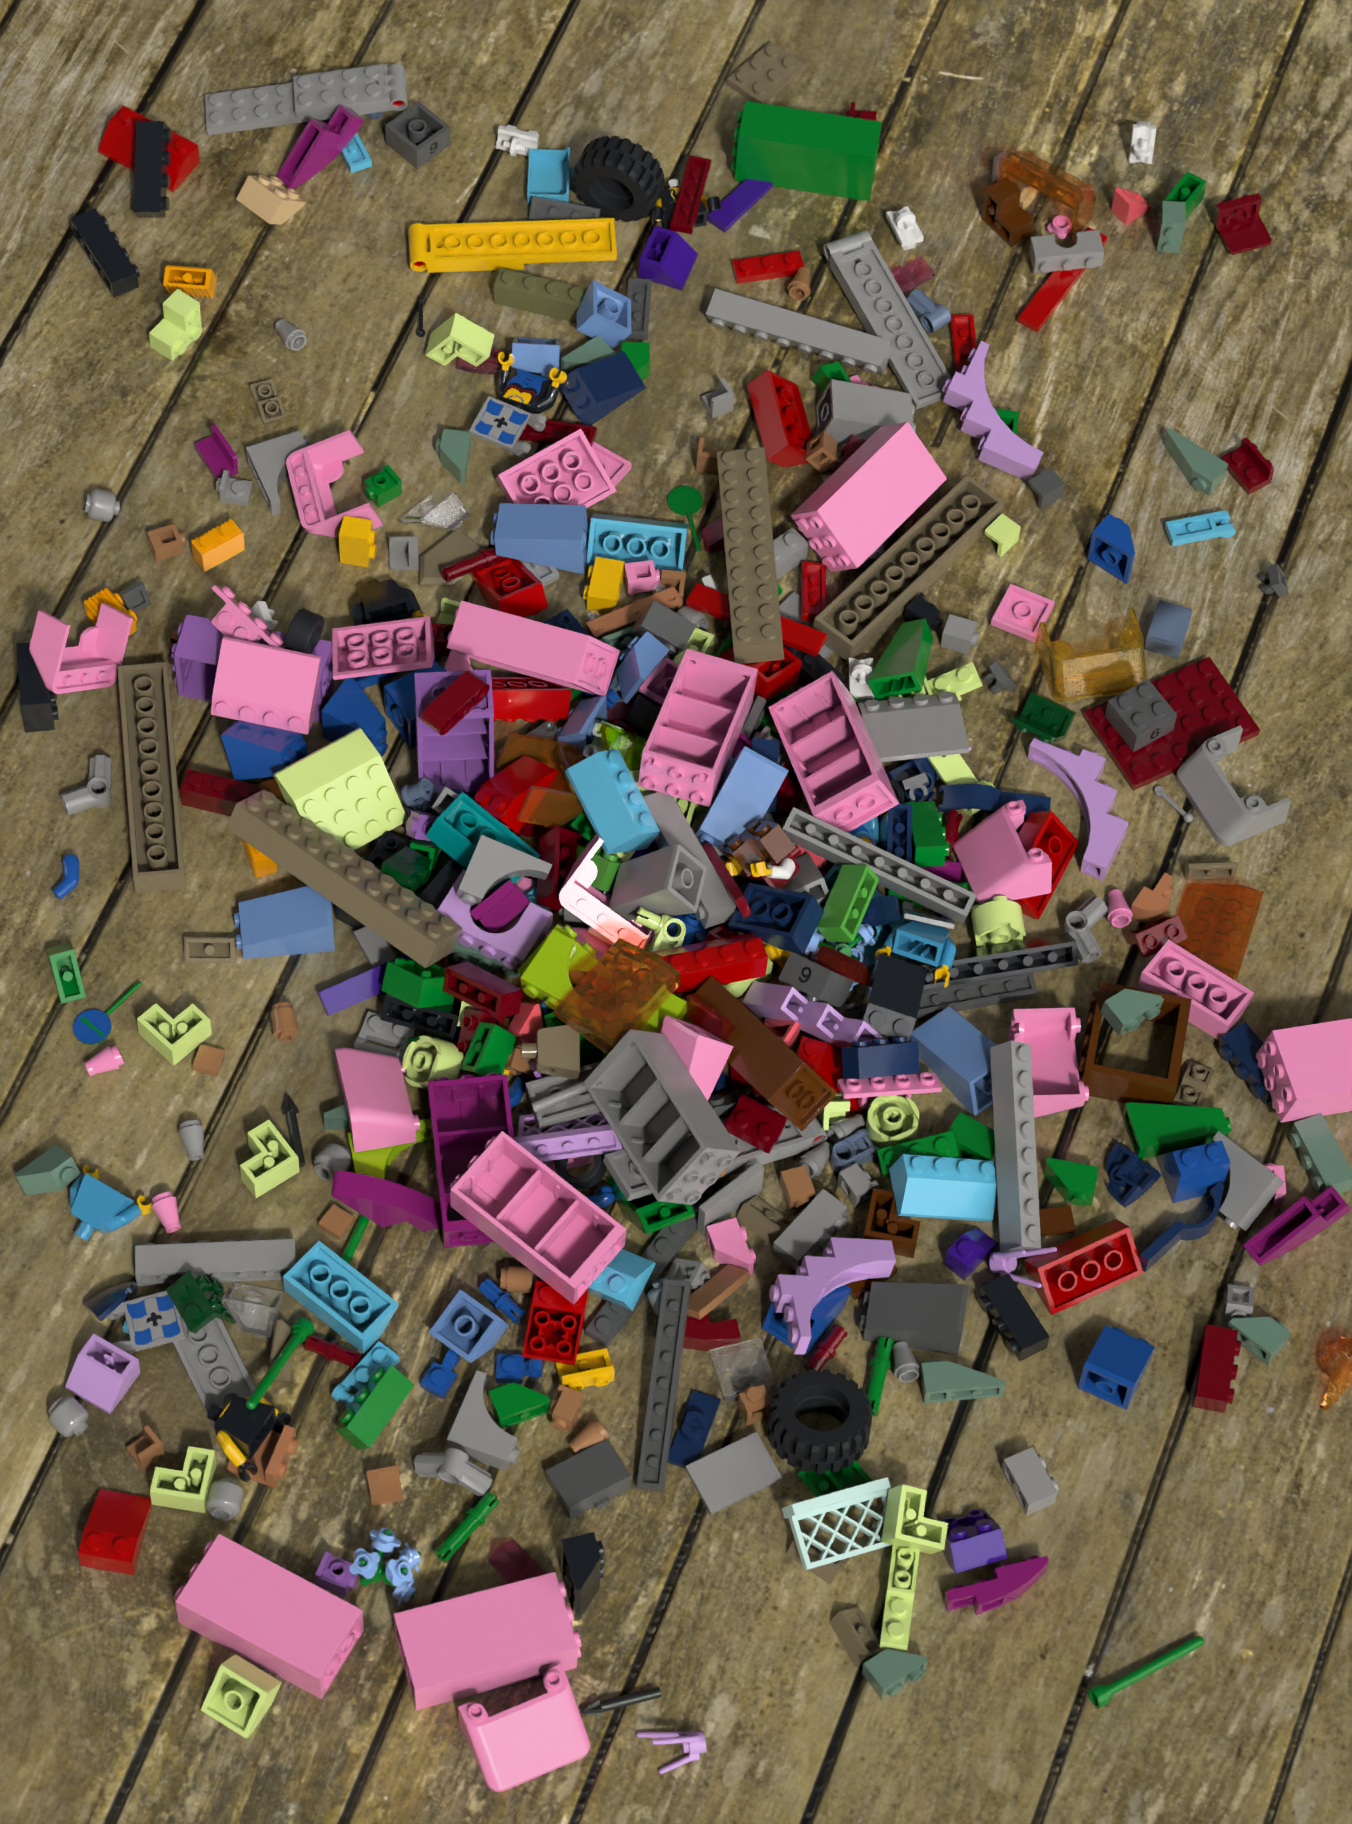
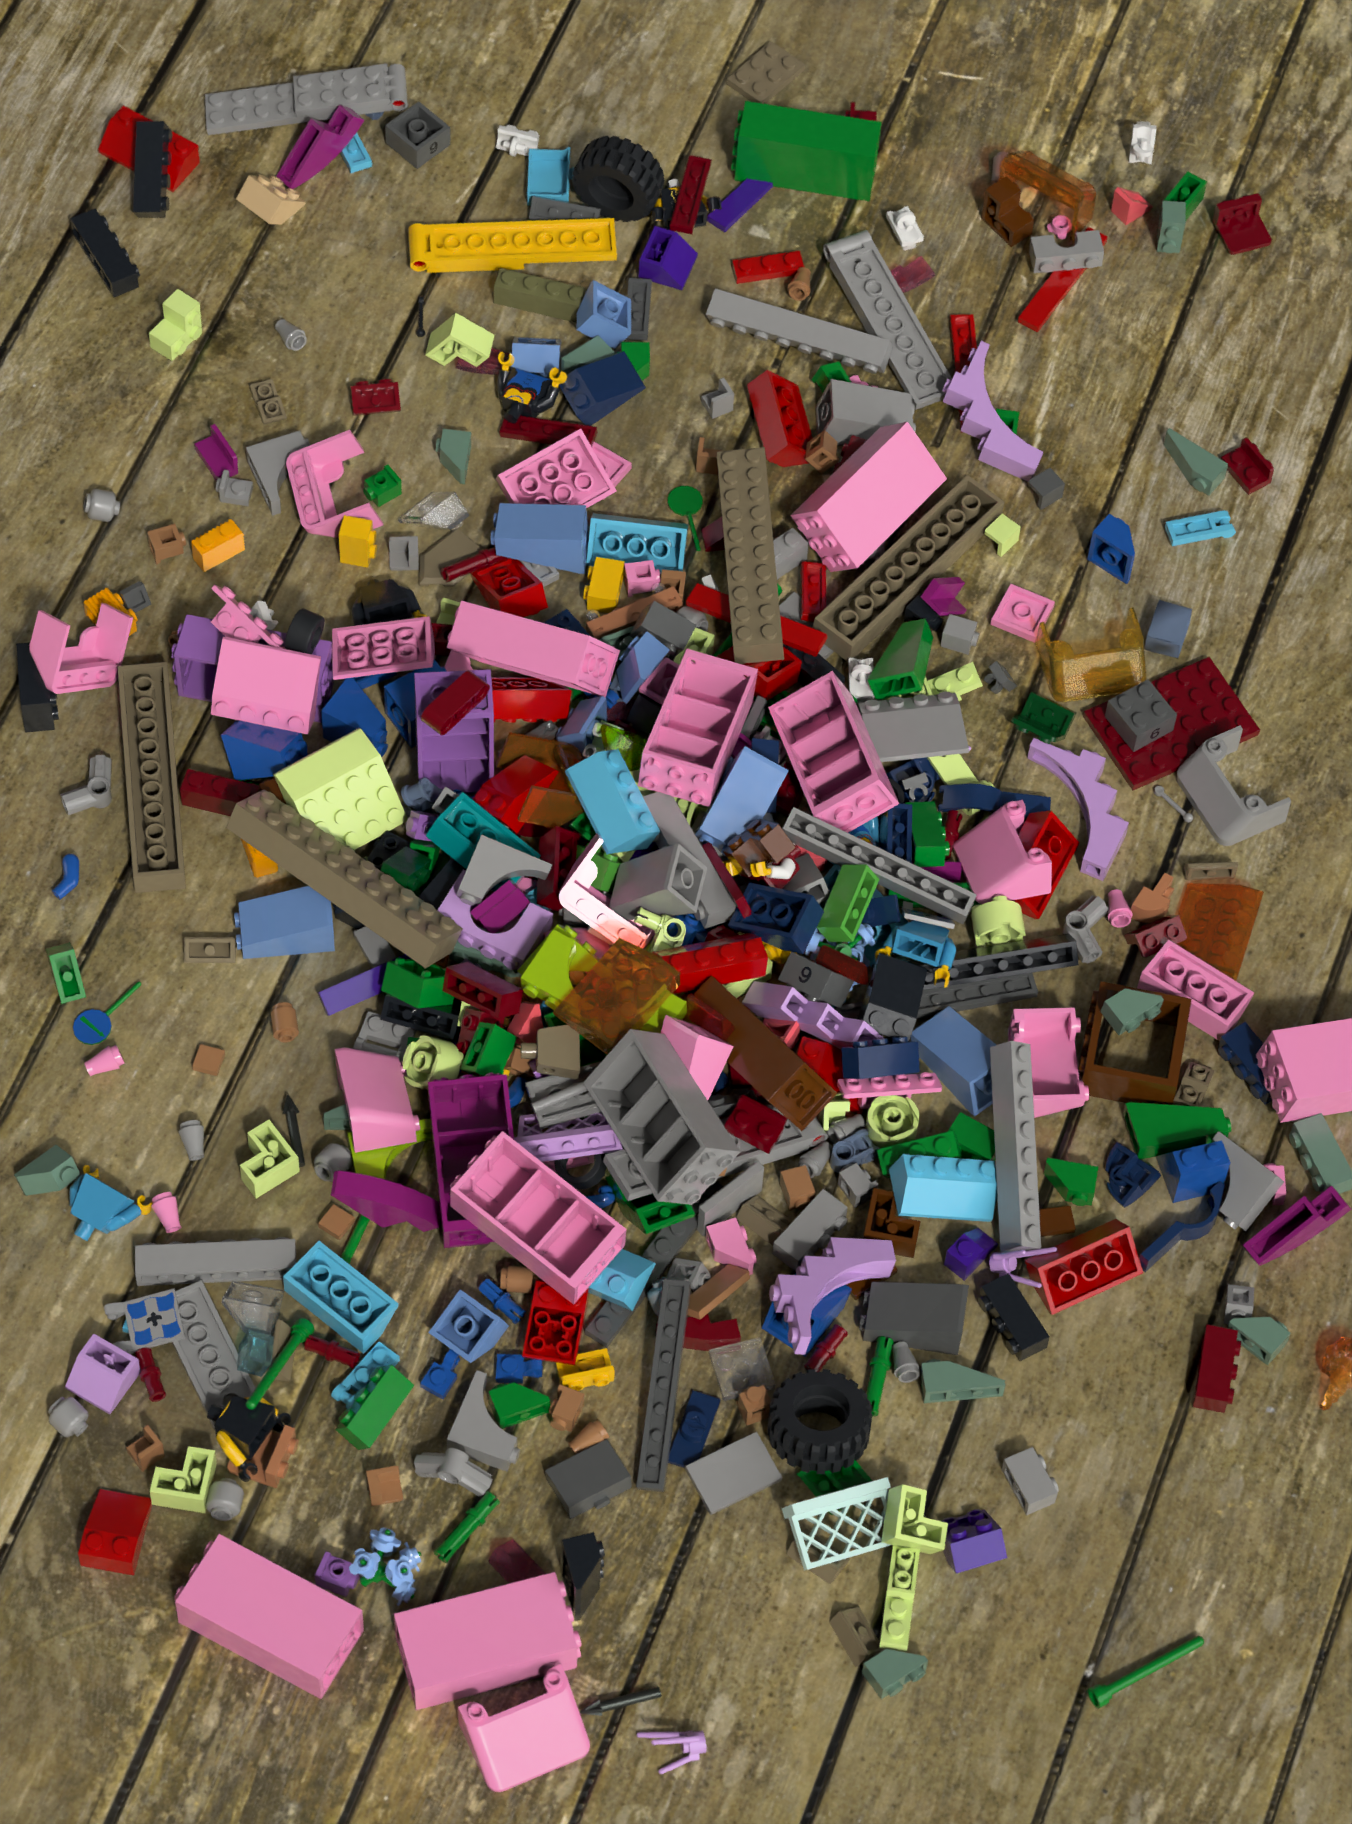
dark blue brick [83,1280,137,1321] -> none
yellowish green brick [137,1003,212,1066] -> none
light orange brick [163,265,217,299] -> none
dark green bracket [166,1270,238,1333] -> none
yellowish green slope [201,1654,282,1739] -> none
light grey flag [469,396,546,460] -> none
sand blue piece [906,289,951,333] -> none
magenta slope [943,1555,1049,1615] -> none
blue slope [1078,1325,1155,1410] -> none
dark grey tile [1260,563,1289,597] -> none
none -> dark red pin [135,1347,166,1402]
none -> clear light blue brick [237,1330,274,1377]
none -> dark red bracket [350,379,401,416]
none -> magenta panel [921,577,967,616]

